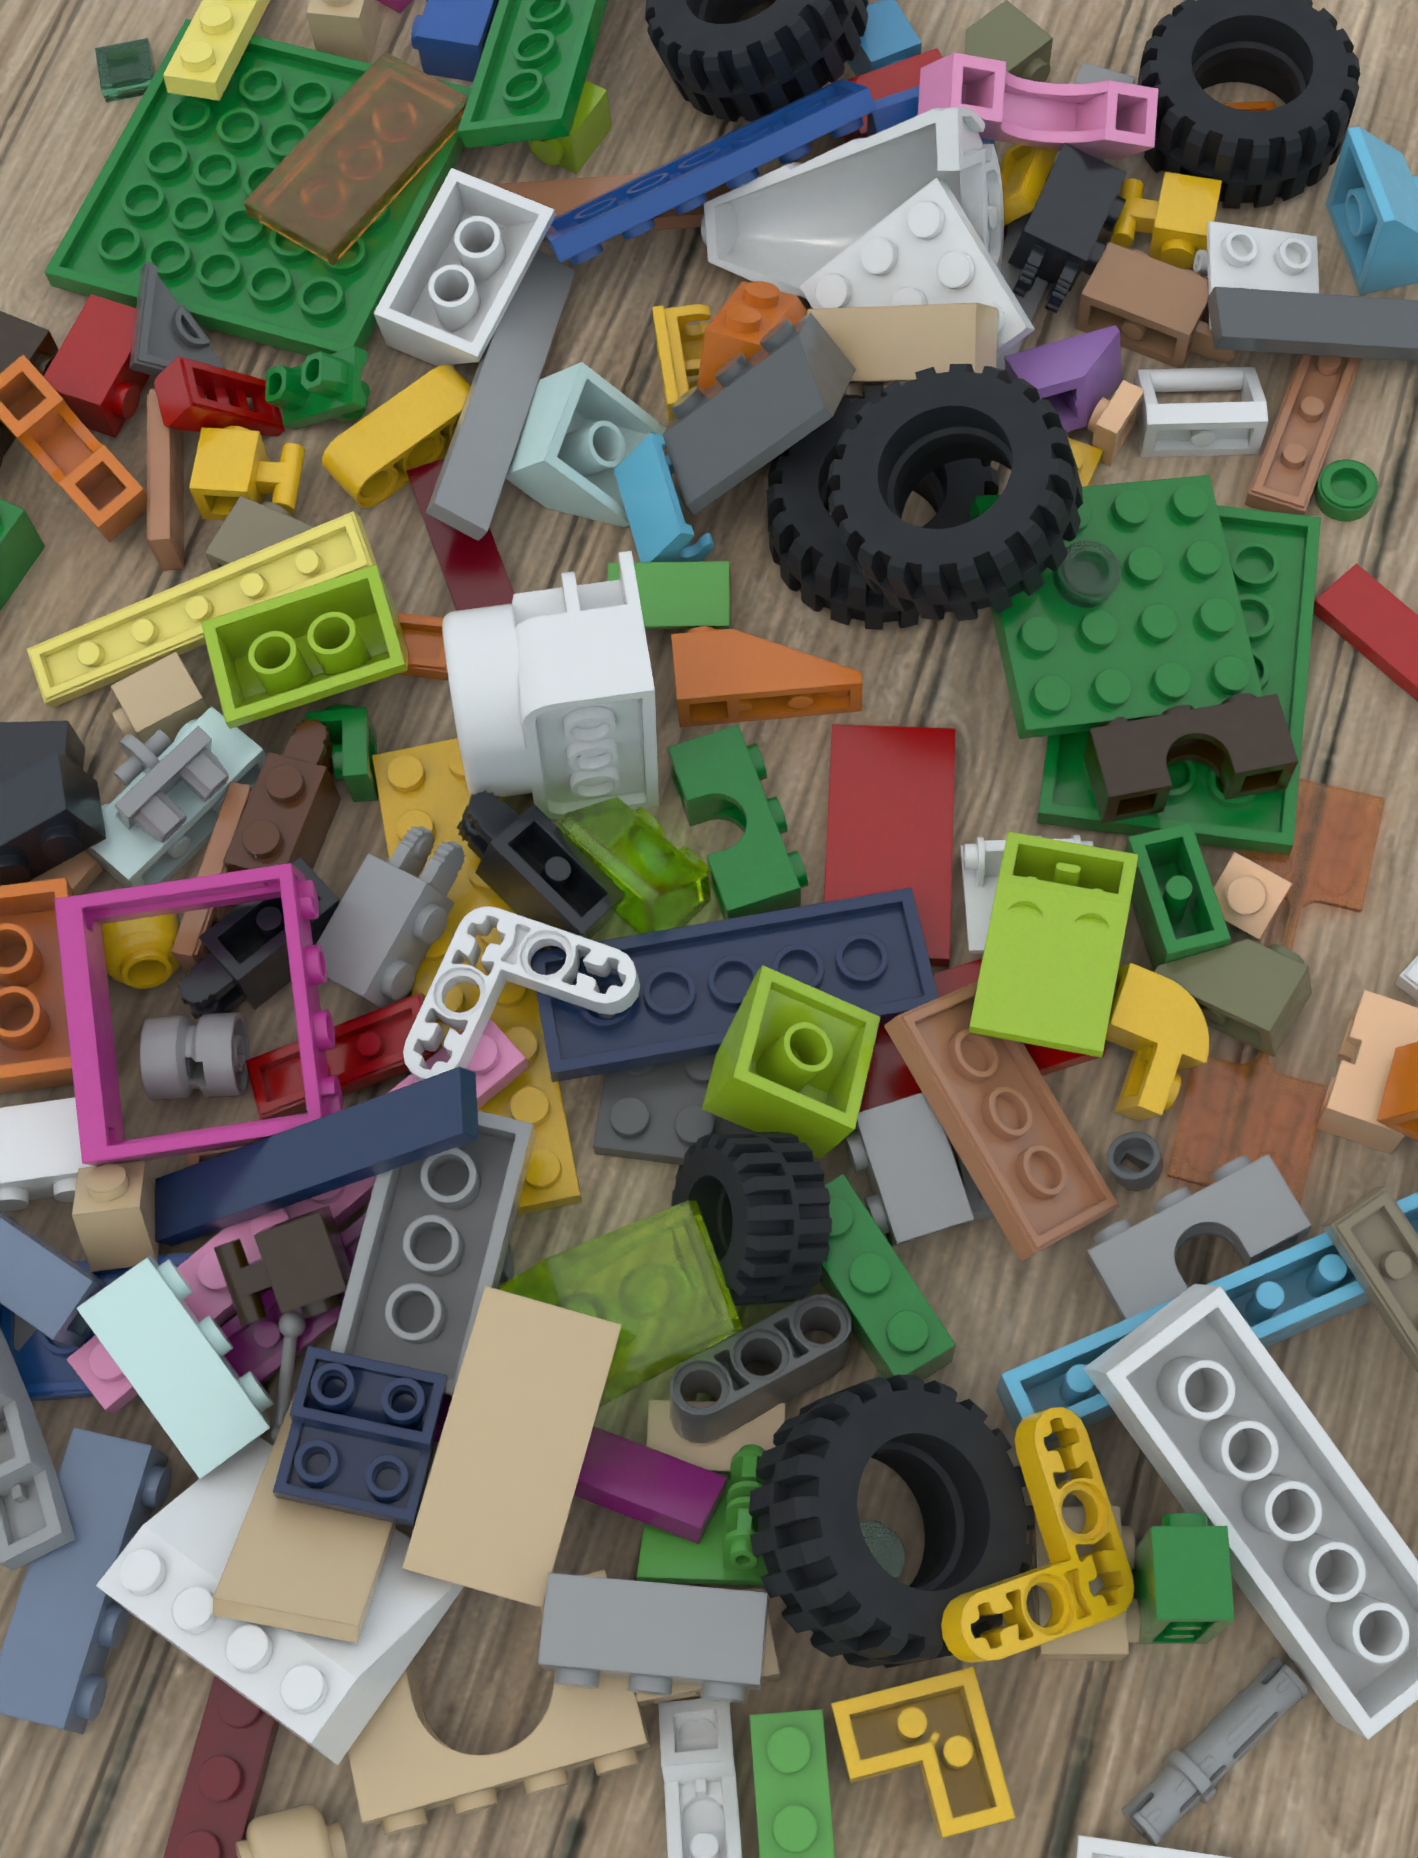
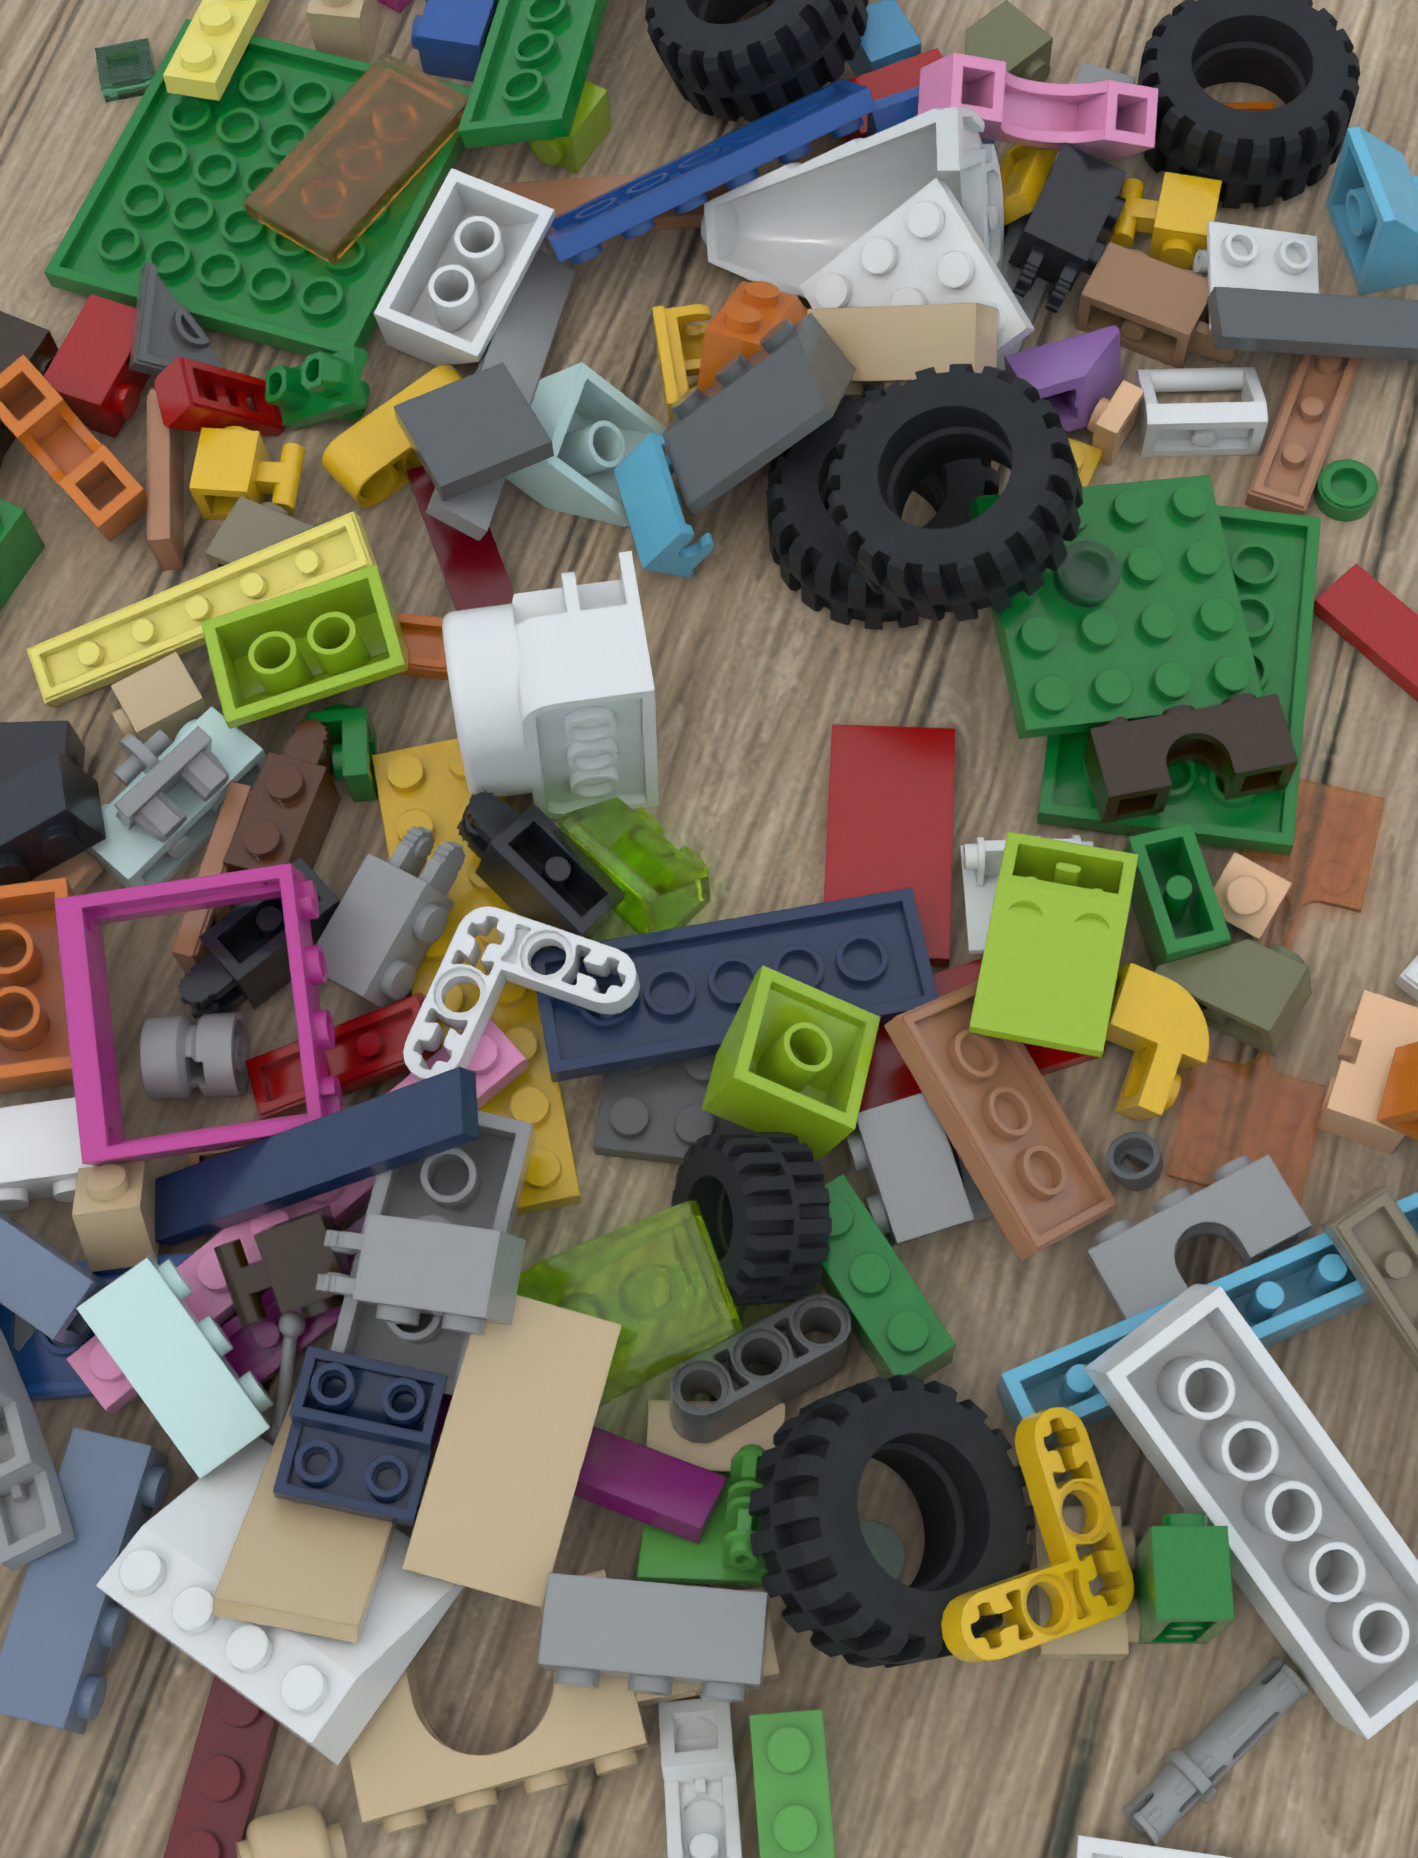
yellow head [102,913,180,989] -> none
bright green hinge [608,561,731,630] -> none
green arch [667,724,808,920] -> none
orange slope [671,626,863,728] -> none
yellow brick [831,1666,1015,1840] -> none
none -> light grey hinge [315,1213,526,1335]
none -> dark grey tile [393,362,554,501]

